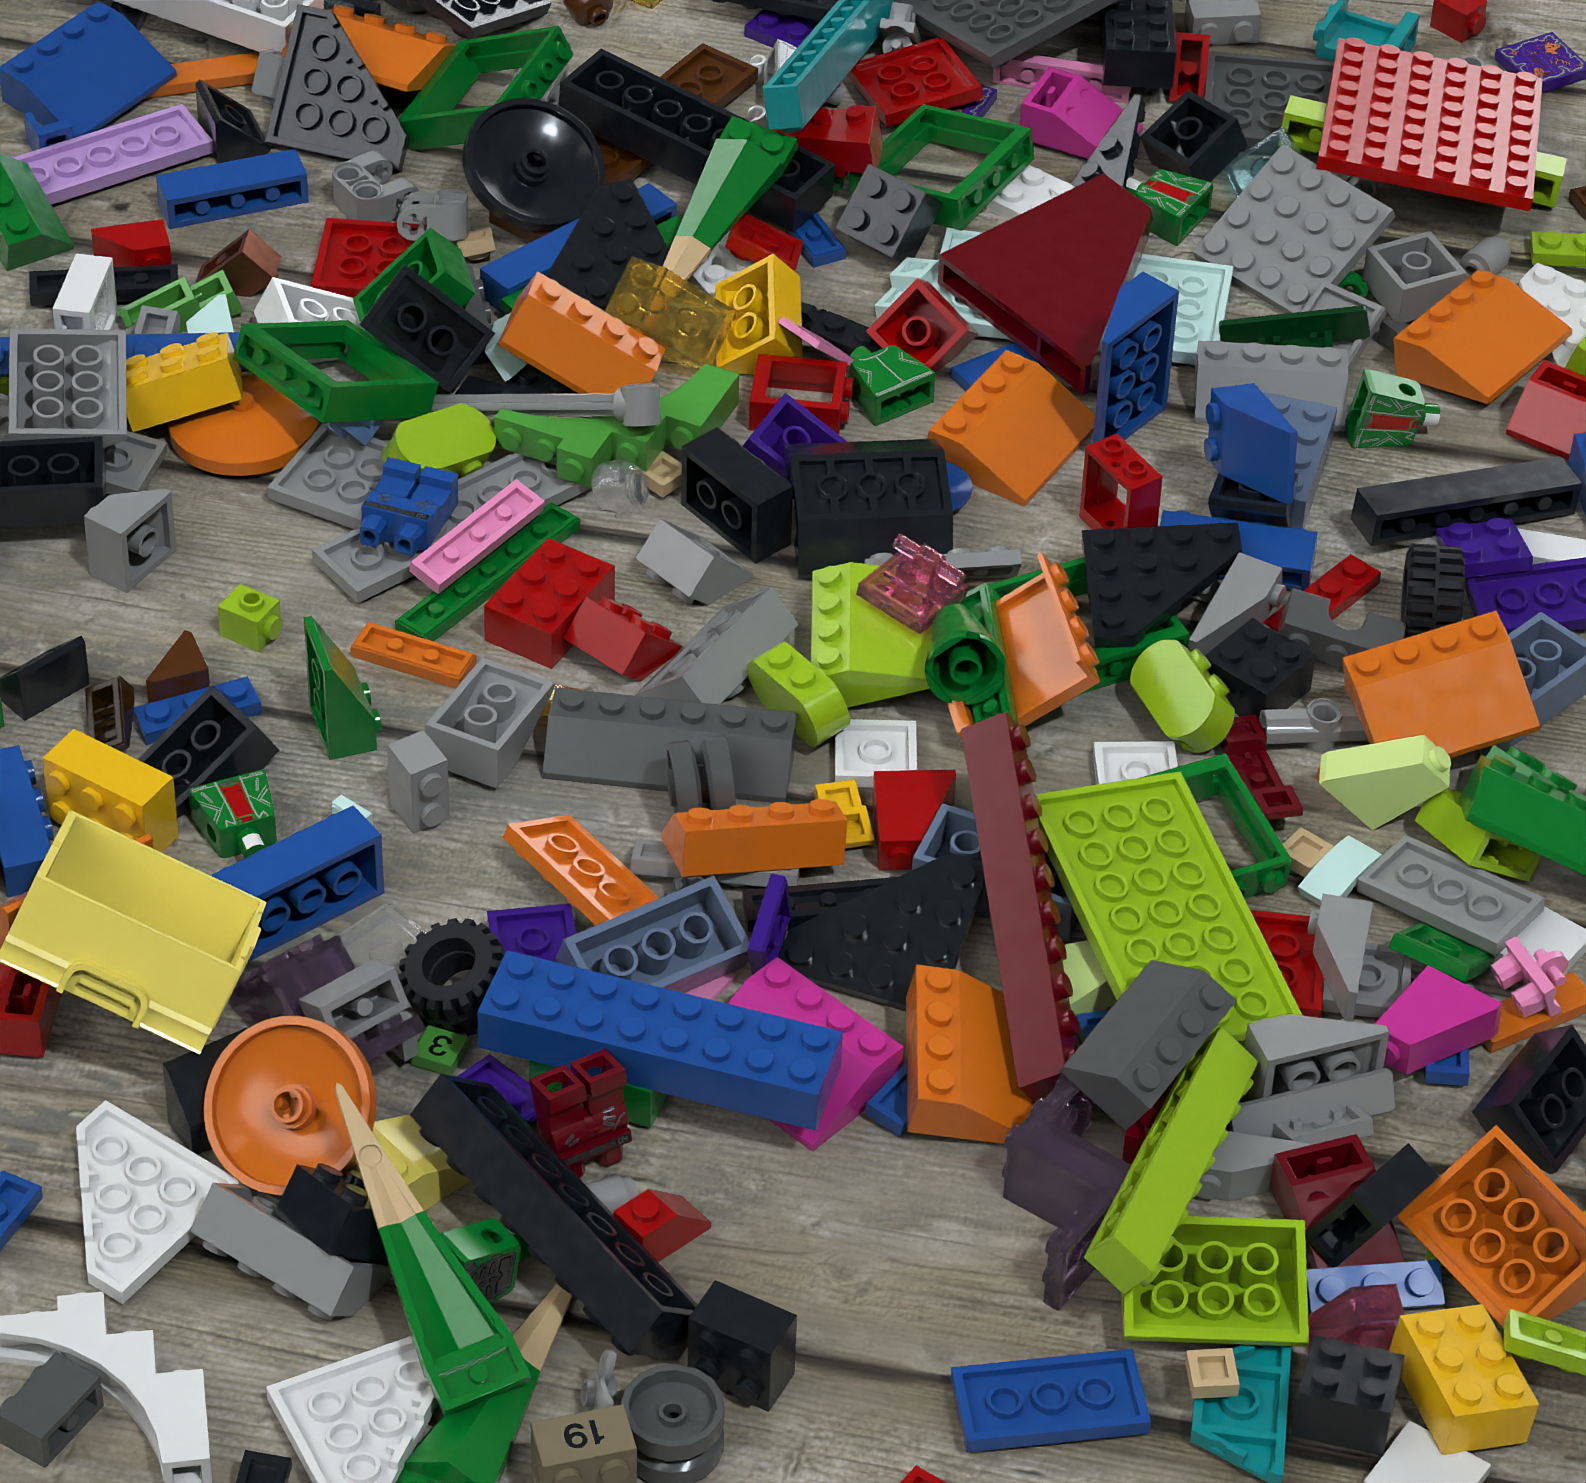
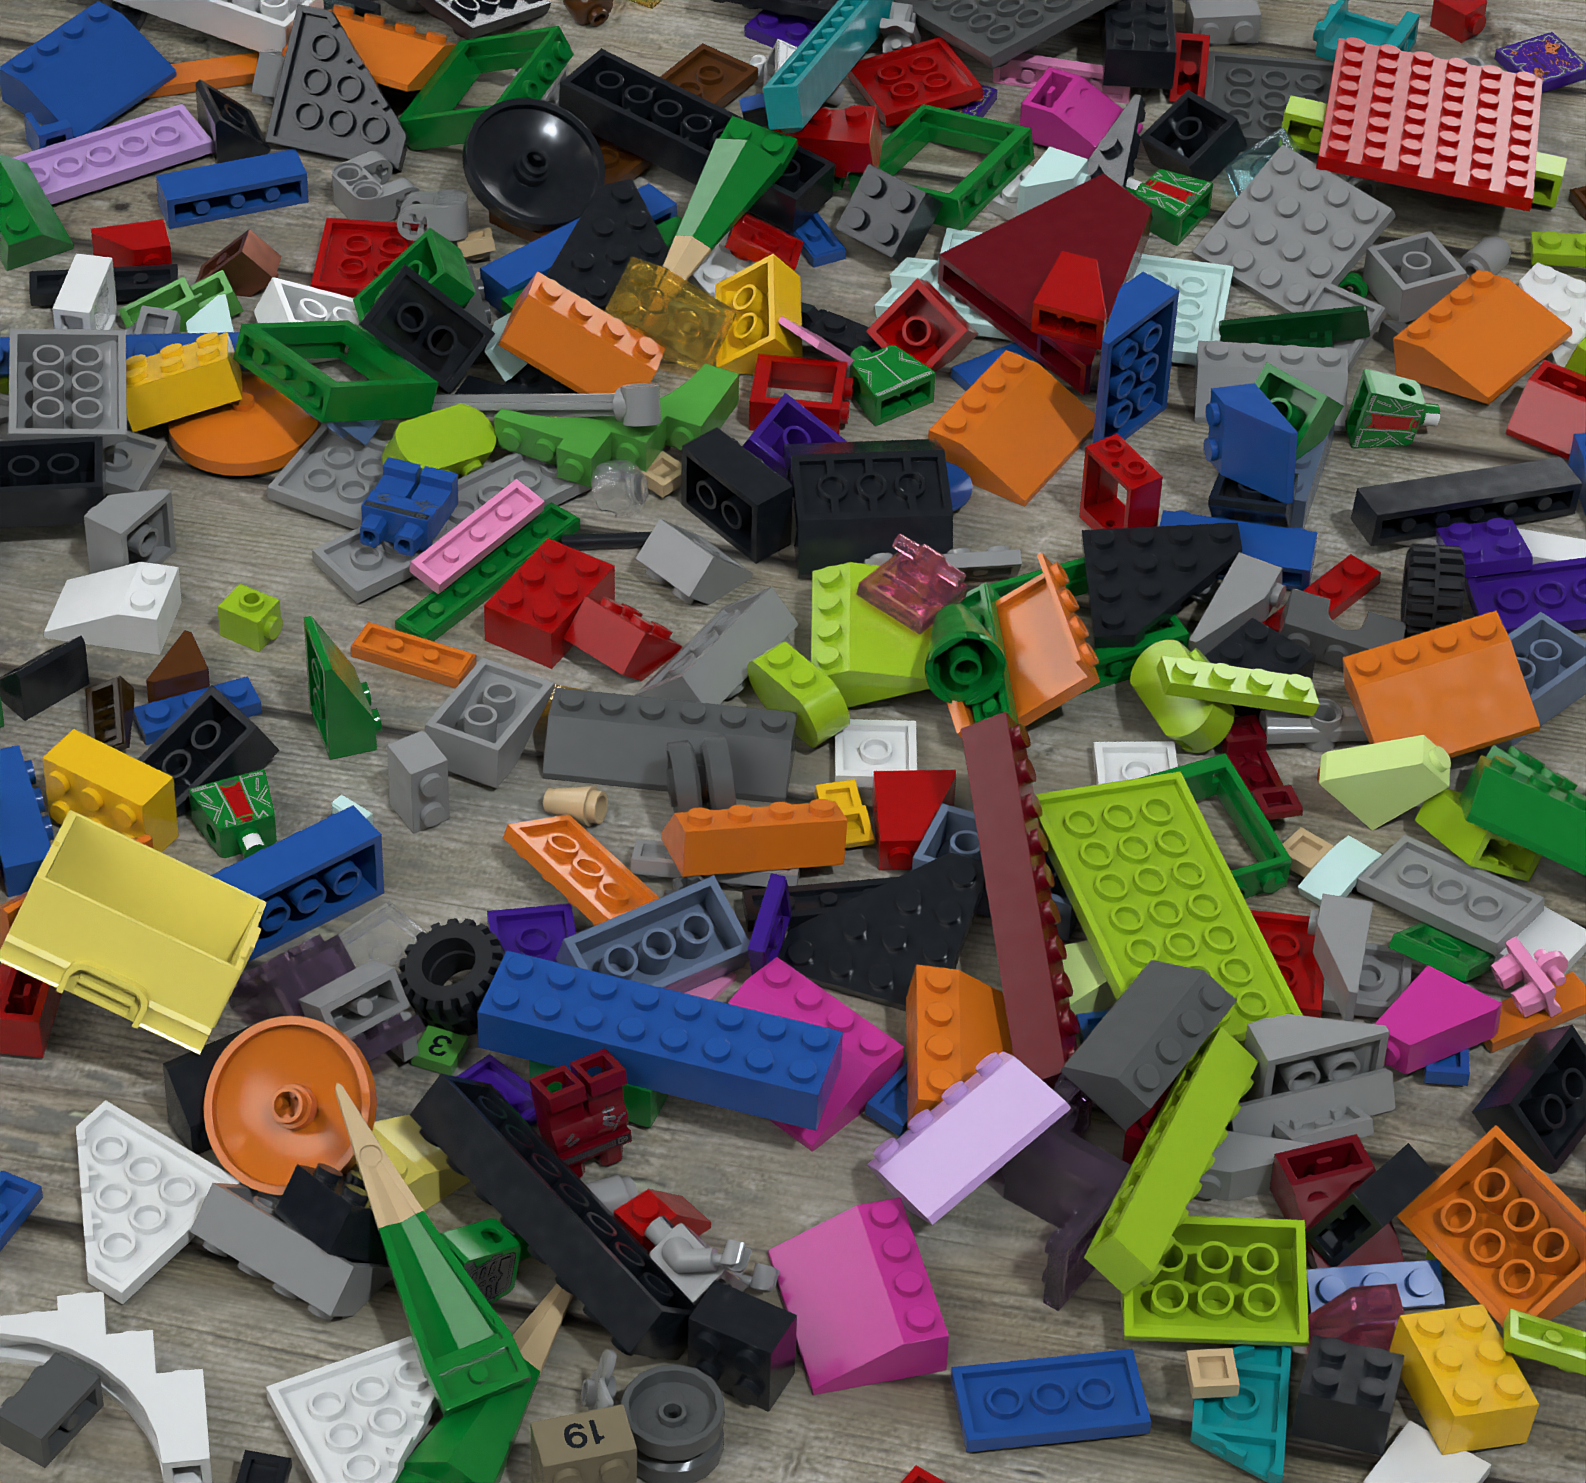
none -> white slope [44,562,182,655]
none -> tan cone [543,786,608,827]
none -> black bar [561,531,652,550]
none -> light grey torso [644,1216,779,1305]
none -> blue tile [739,93,768,127]
none -> dark pink slope [768,1198,949,1395]
none -> lavender slope [867,1051,1071,1225]
none -> light aqua slope [1017,147,1091,214]
none -> red slope [1031,251,1107,350]
none -> lime plate [1156,656,1320,716]
none -> green slope [1255,362,1344,461]

